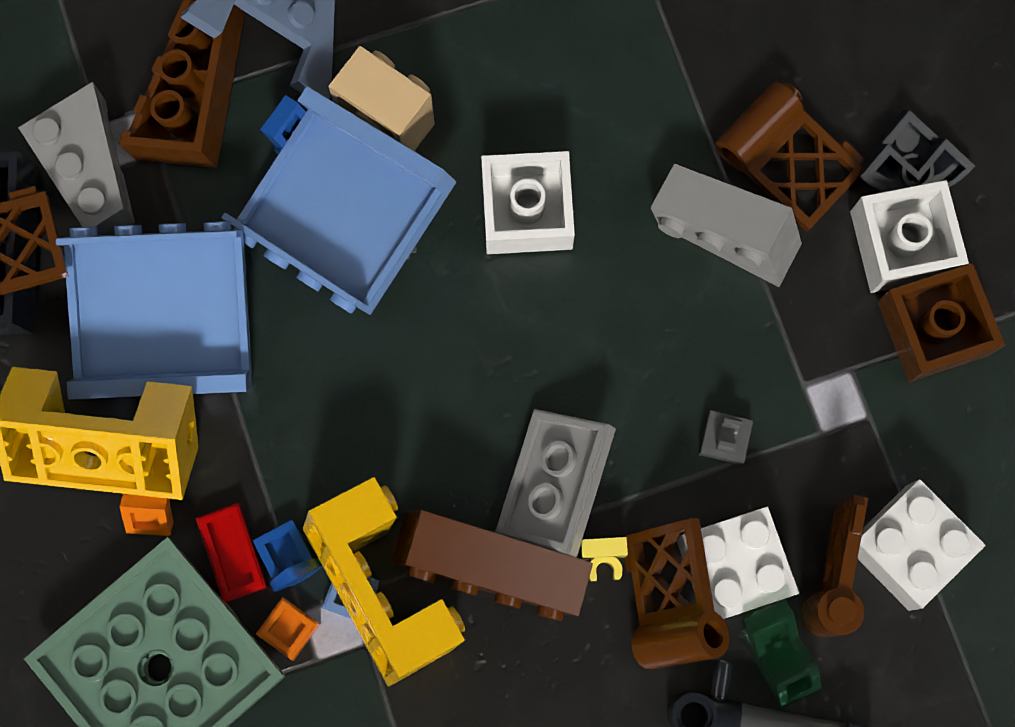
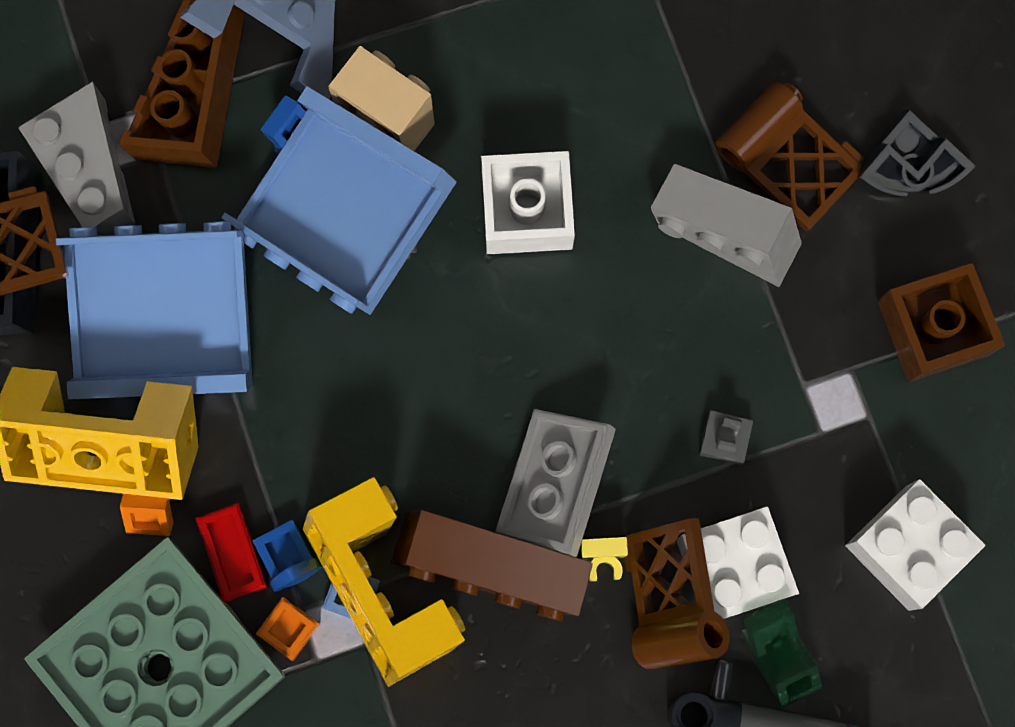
reddish brown piece [801,495,868,637] -> none
white brick [850,180,969,293] -> none

